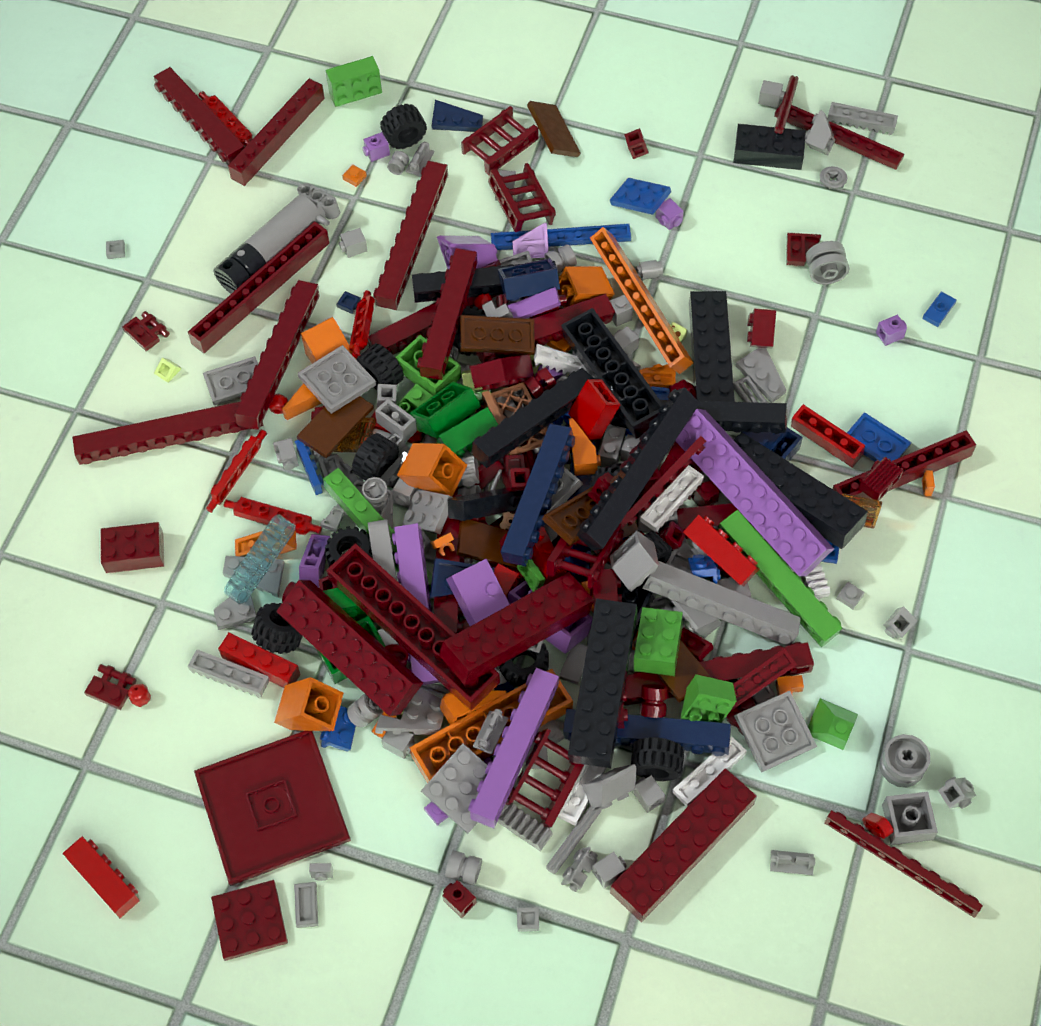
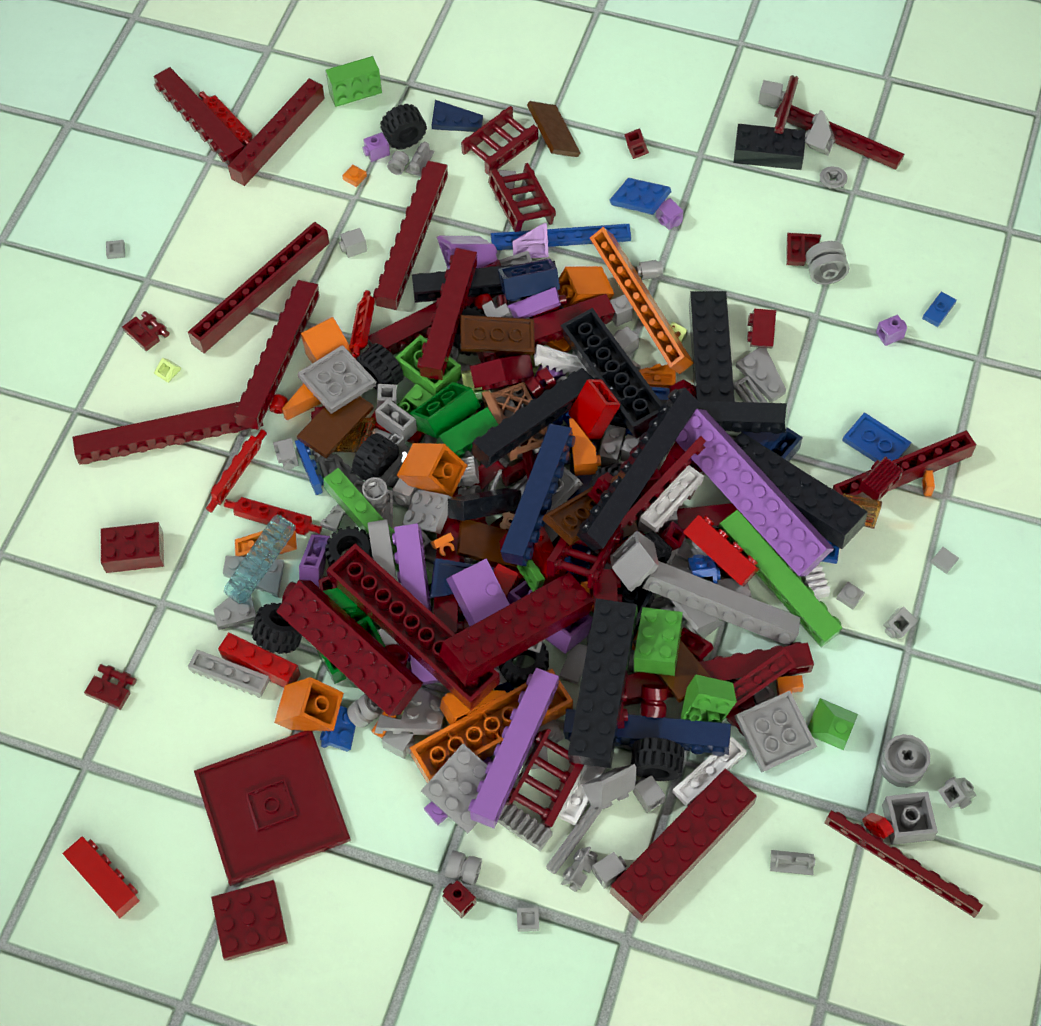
red piece [128,684,151,707] -> none
light grey plate [203,356,258,405] -> none
light grey piece [213,183,340,294] -> none
light grey tile [294,882,318,928] -> none
light grey plate [309,863,333,881] -> none
dark blue tile [336,291,361,314] -> none
light grey hinge [473,709,509,755] -> none
dark red brick [504,455,530,492] -> none
light grey wheel [544,244,577,273] -> none
dark red brick [691,480,720,506] -> none
red brick [791,404,865,468] -> none
light grey gear [828,102,898,135] -> none
none -> light grey tile [930,547,959,574]

